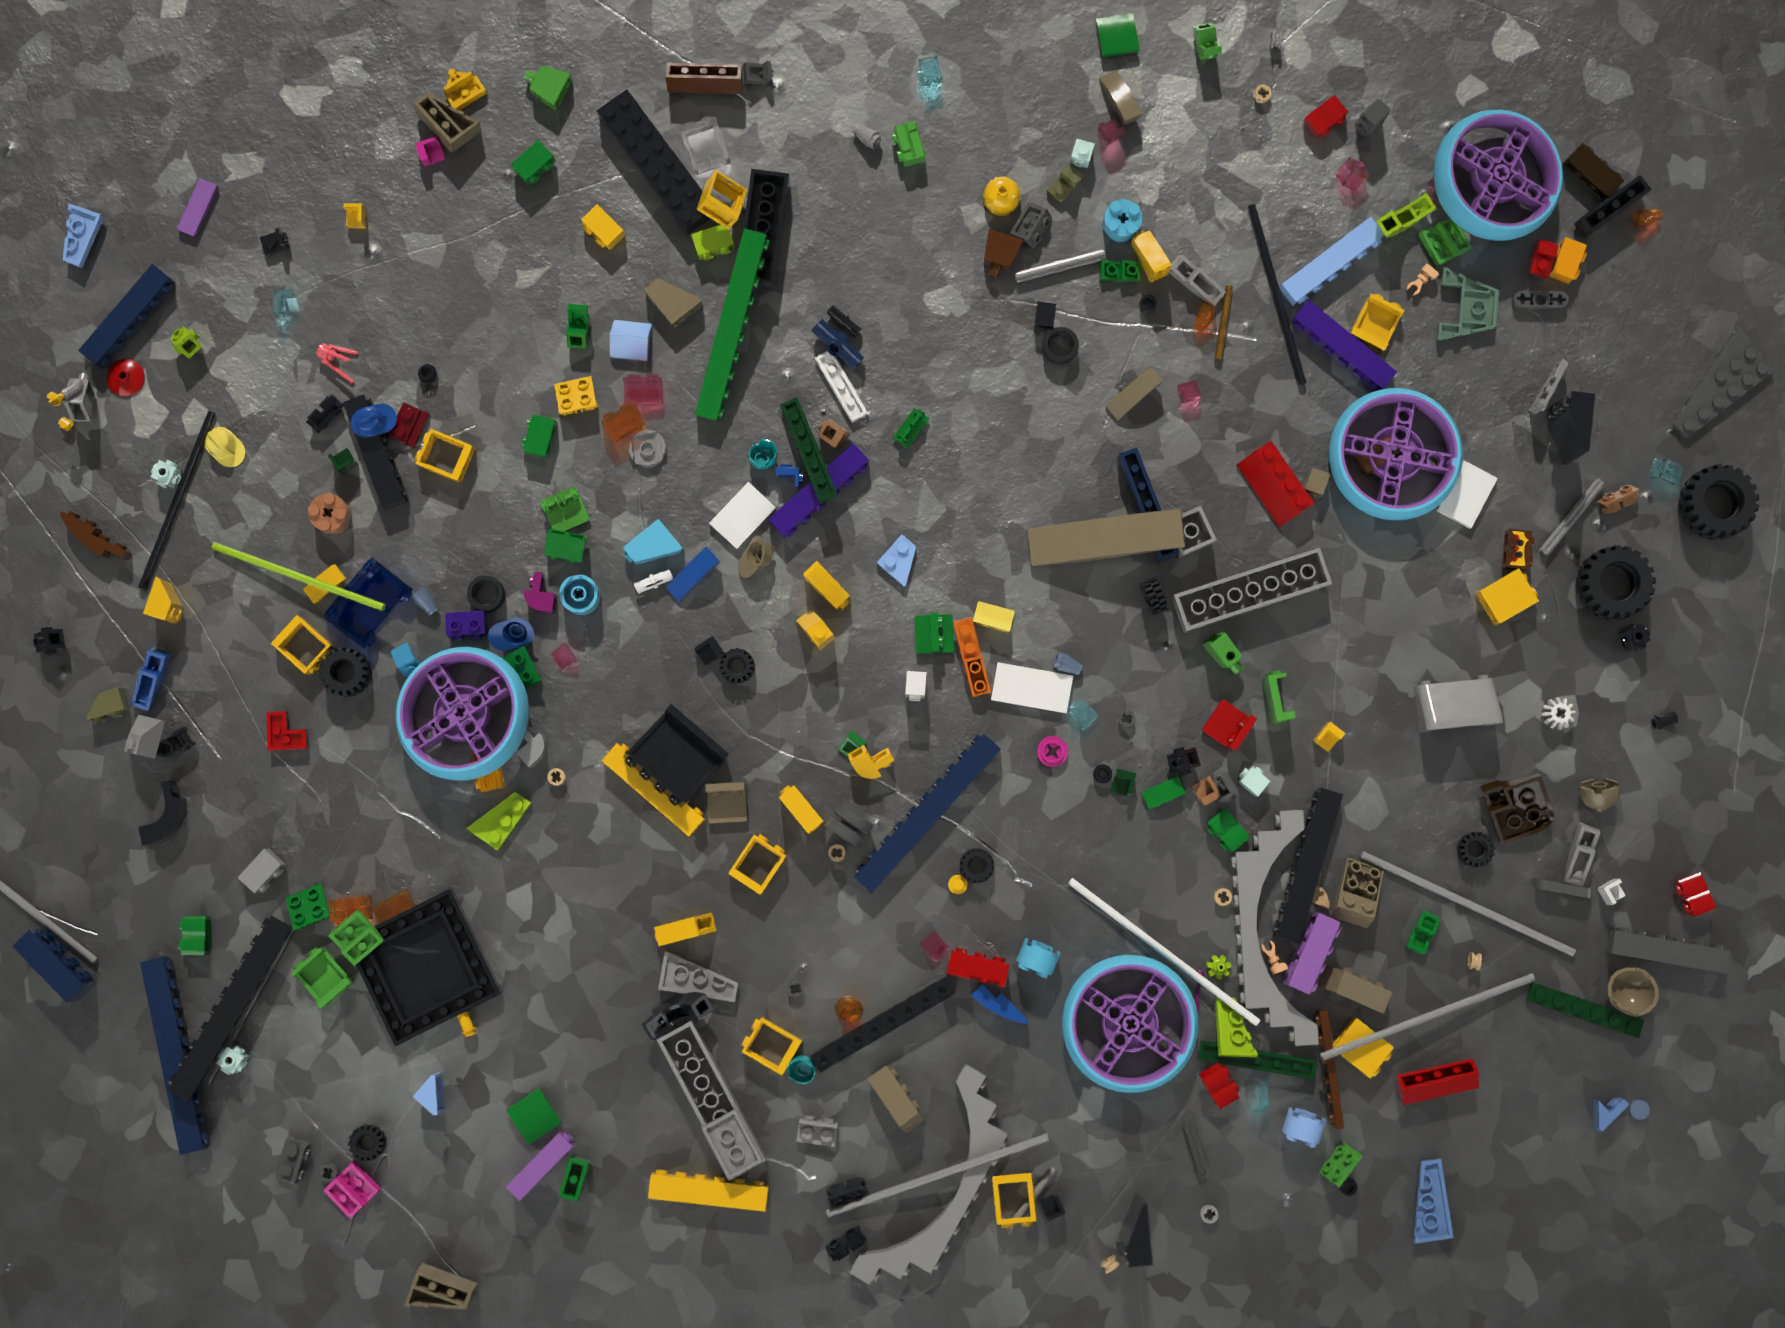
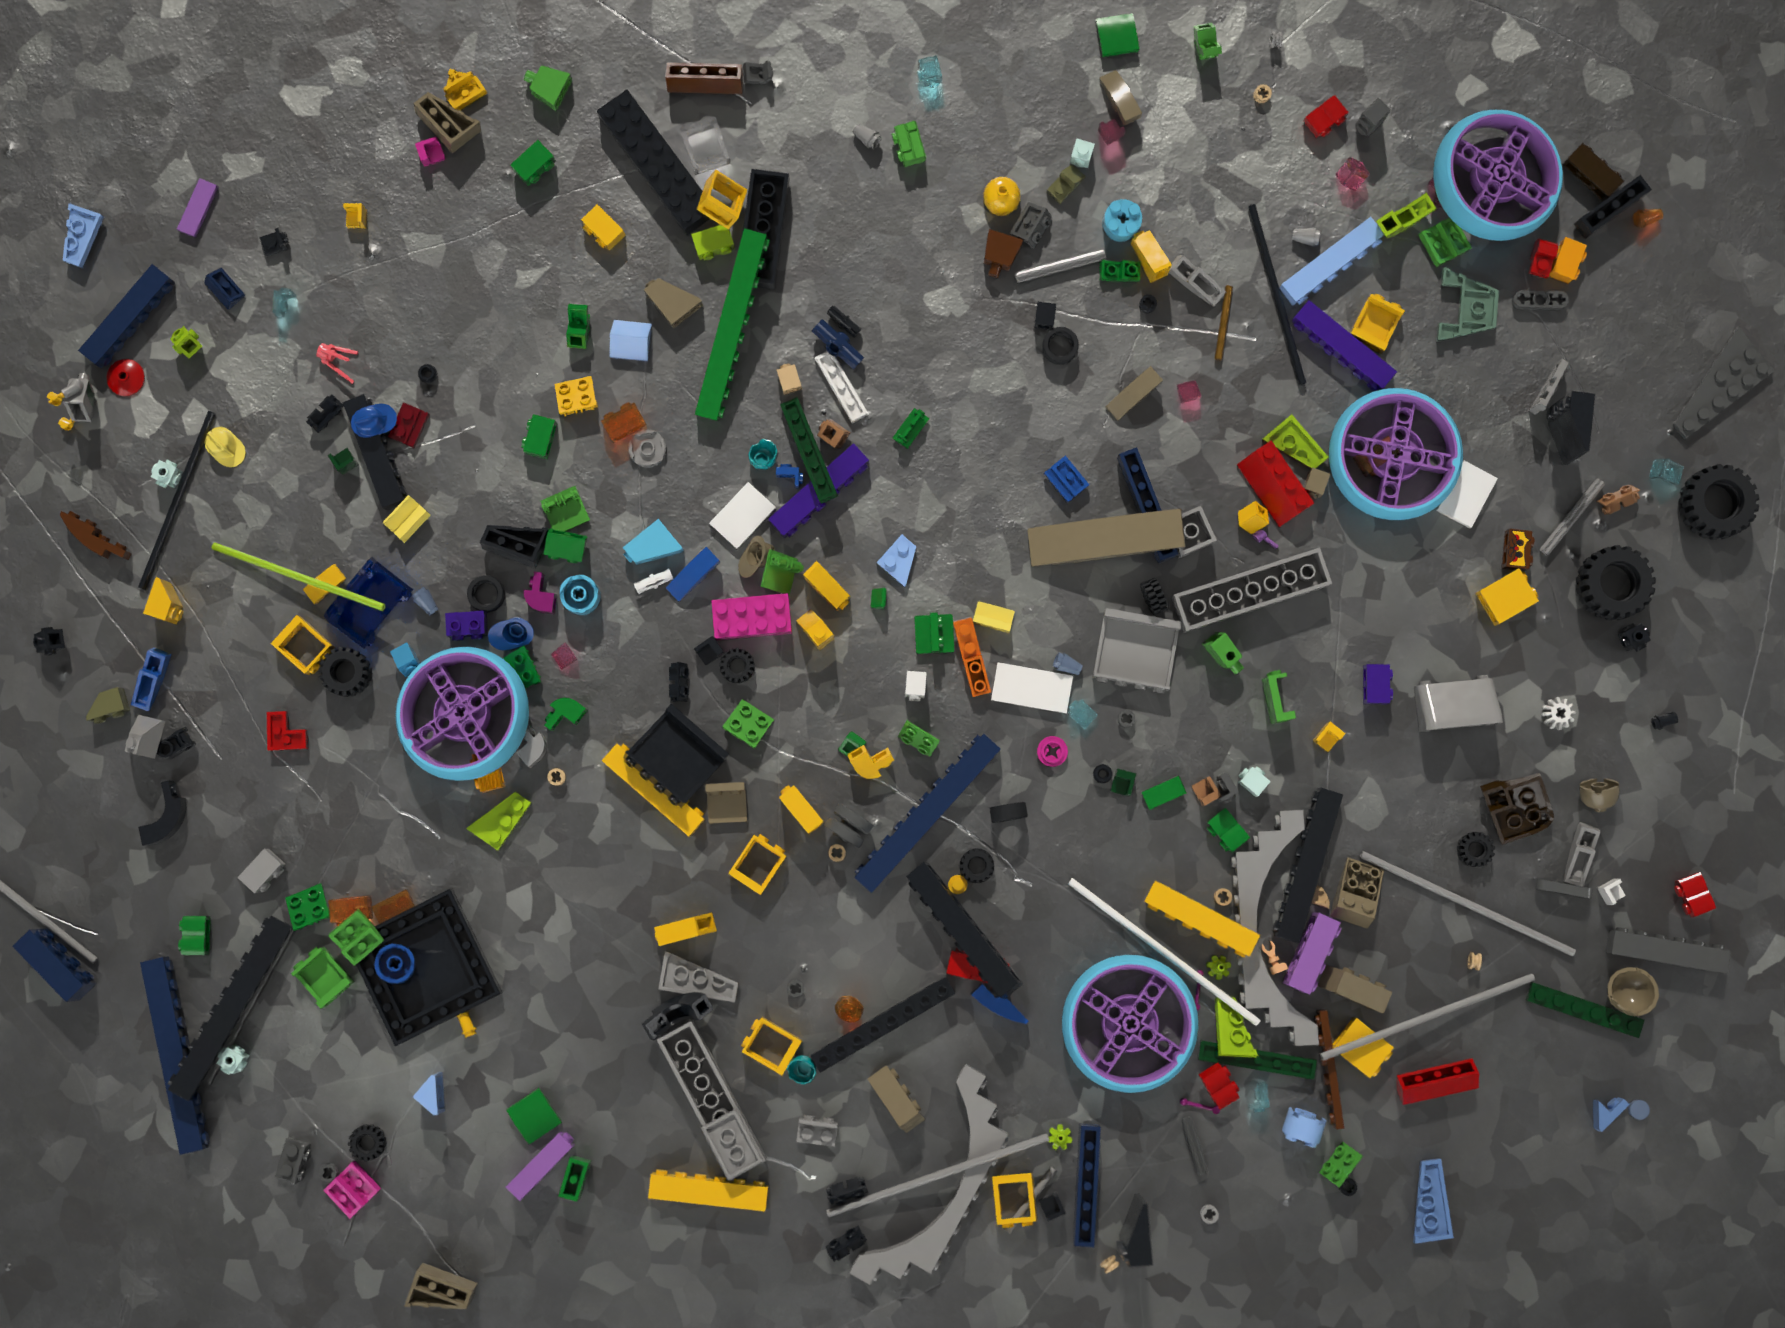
nougat brick [308,493,352,534] -> none
yellow window [415,429,476,484] -> none
clear pink bracket [623,374,663,404] -> none
clear pink slope [920,931,949,961] -> none
medium azure brick [1016,938,1061,978] -> none
black brick [1167,747,1201,776] -> none
clear orange cone [1193,303,1217,333] -> none
red bracket [1202,699,1257,752] -> none
green slope [1405,910,1441,956] -> none
light nougat piece [1406,264,1439,296] -> none
none -> dark blue slope [204,268,245,309]
none -> blue brick [374,944,416,984]
none -> light yellow panel [383,495,431,543]
none -> black wedge [480,525,549,569]
none -> green brick [544,698,588,731]
none -> black hinge [669,662,689,702]
none -> dark pink brick [711,593,792,641]
none -> bright green hinge [722,699,774,748]
none -> bright green hinge [761,549,804,596]
none -> tan brick [777,363,802,395]
none -> green slope [871,588,887,609]
none -> bright green hinge [898,720,940,757]
none -> black brick [906,862,1023,999]
none -> black tyre [990,802,1028,823]
none -> blue plate [1044,455,1089,503]
none -> lime plant [1048,1124,1073,1150]
none -> dark blue brick [1073,1123,1101,1247]
none -> light grey panel [1093,608,1182,694]
none -> yellow brick [1144,881,1261,958]
none -> magenta hinge [1180,1098,1220,1114]
none -> yellow panel [1238,501,1269,534]
none -> medium lavender hand [1252,530,1278,549]
none -> lime wing [1262,414,1329,468]
none -> light grey cone [1292,228,1321,247]
none -> dark purple brick [1363,664,1393,704]

